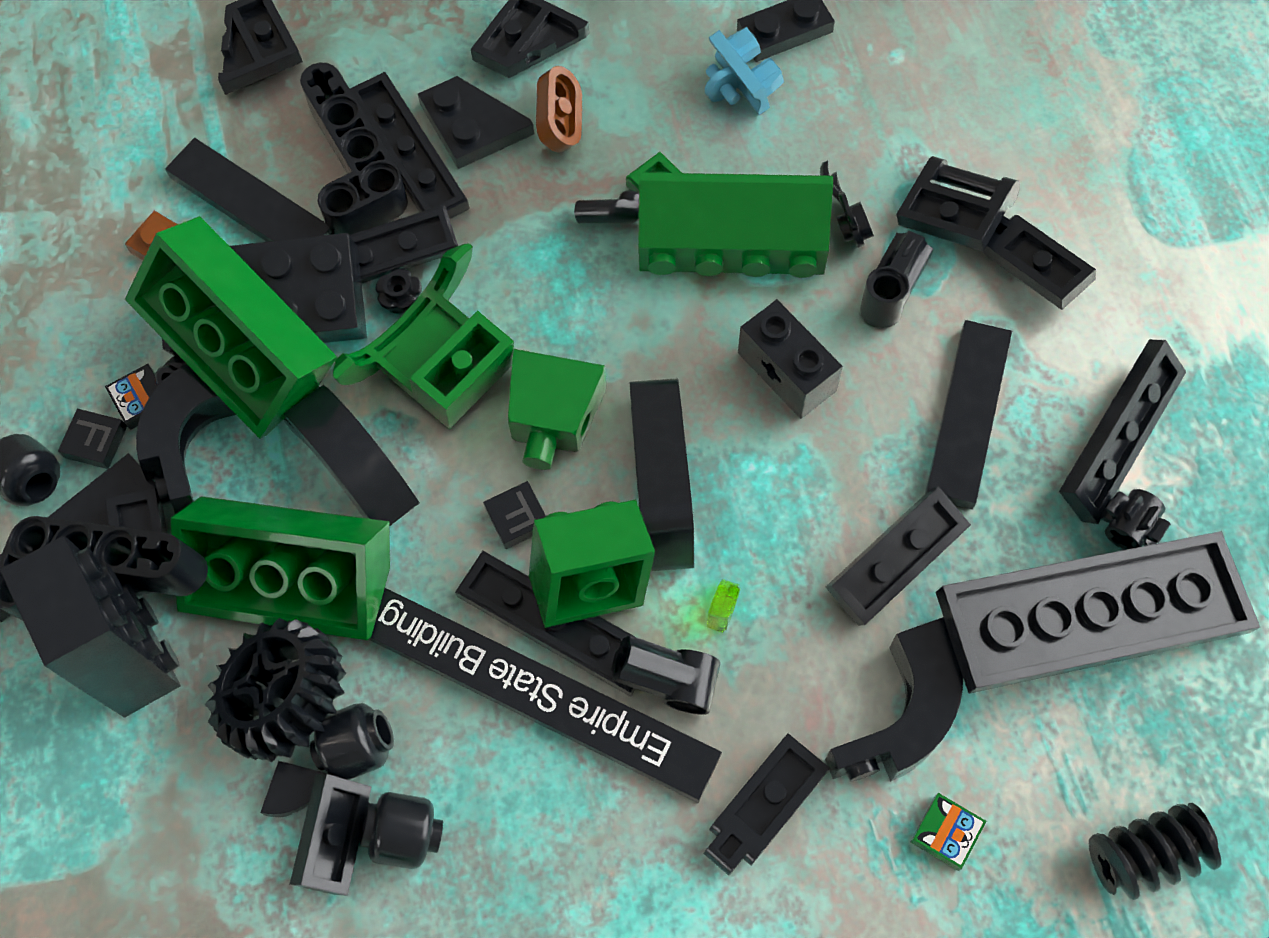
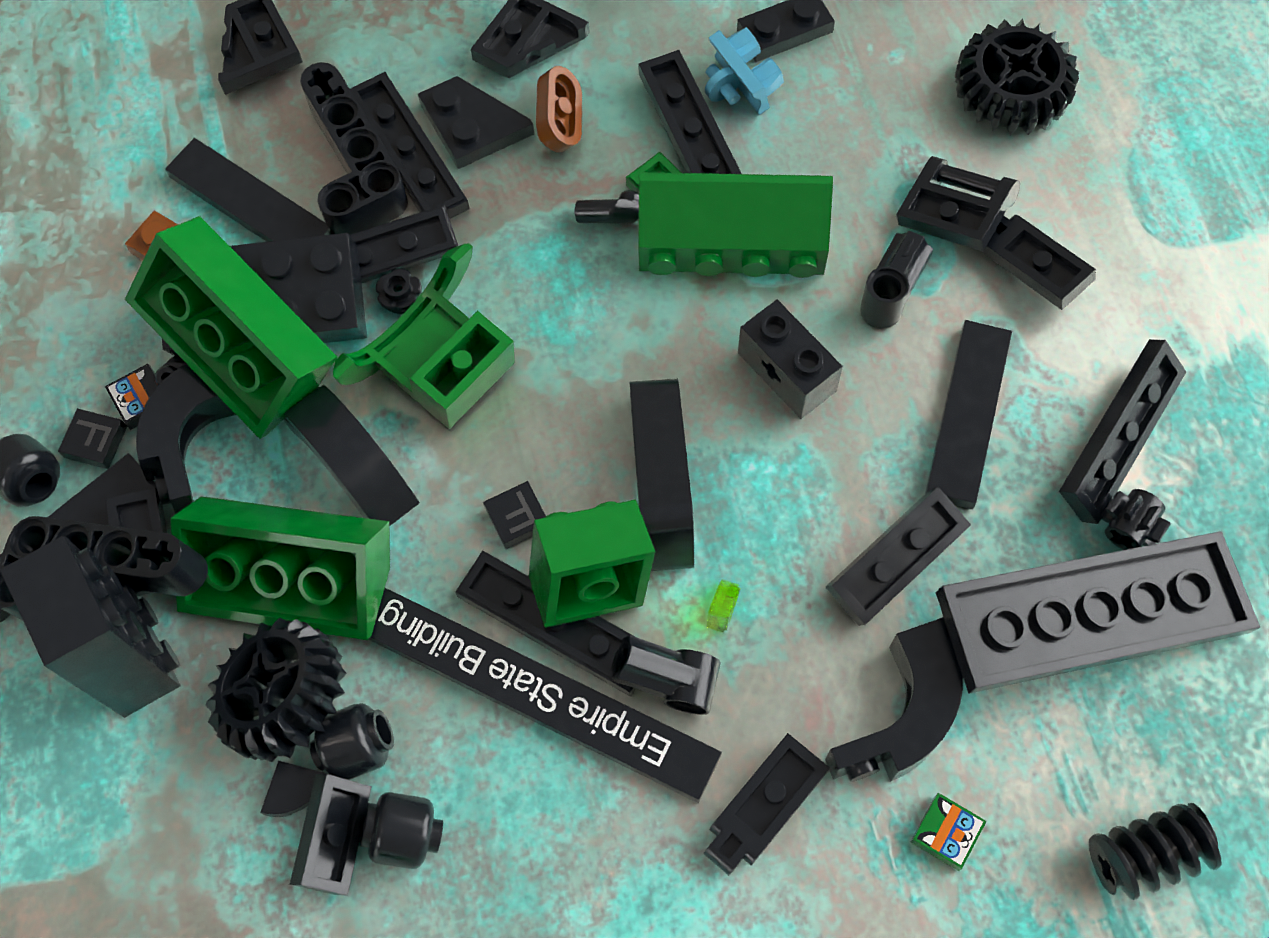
green torso [508,349,607,470] -> none
black plate [820,160,874,248] -> none
none -> black plate [638,50,742,174]
none -> black gear [954,19,1079,135]

